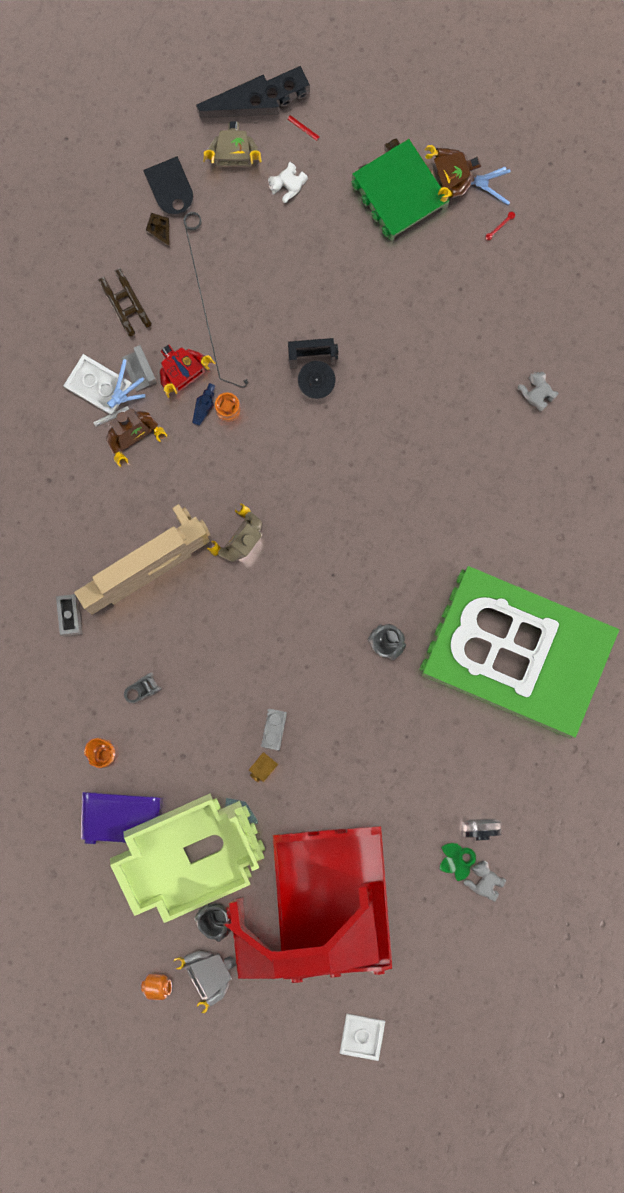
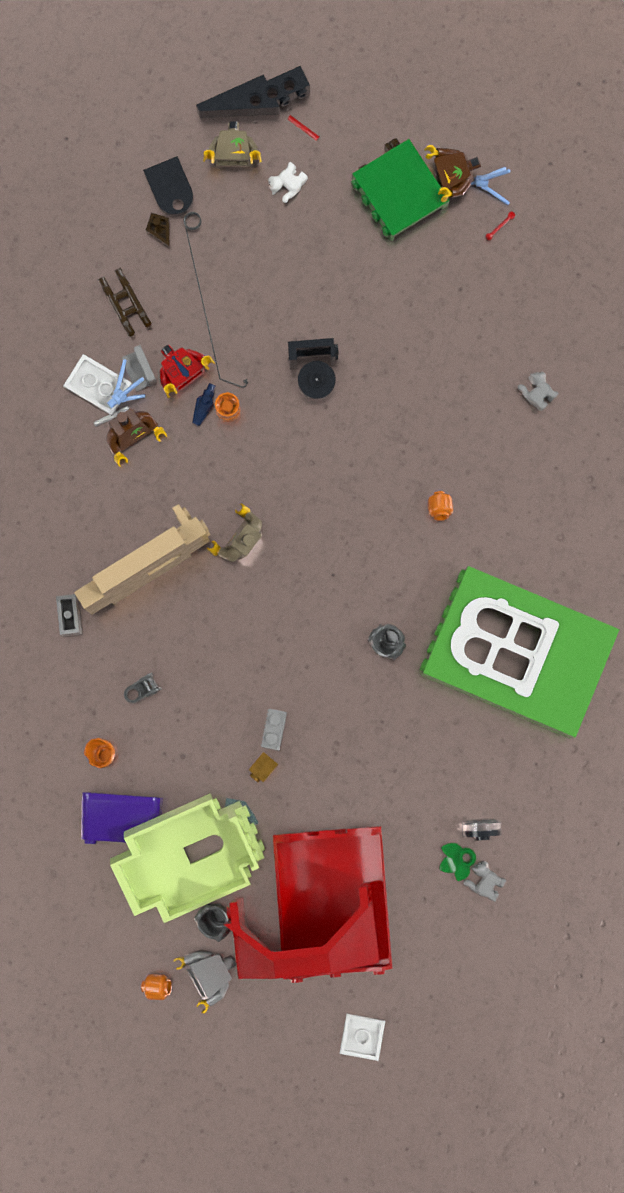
none -> orange head [428,491,453,521]

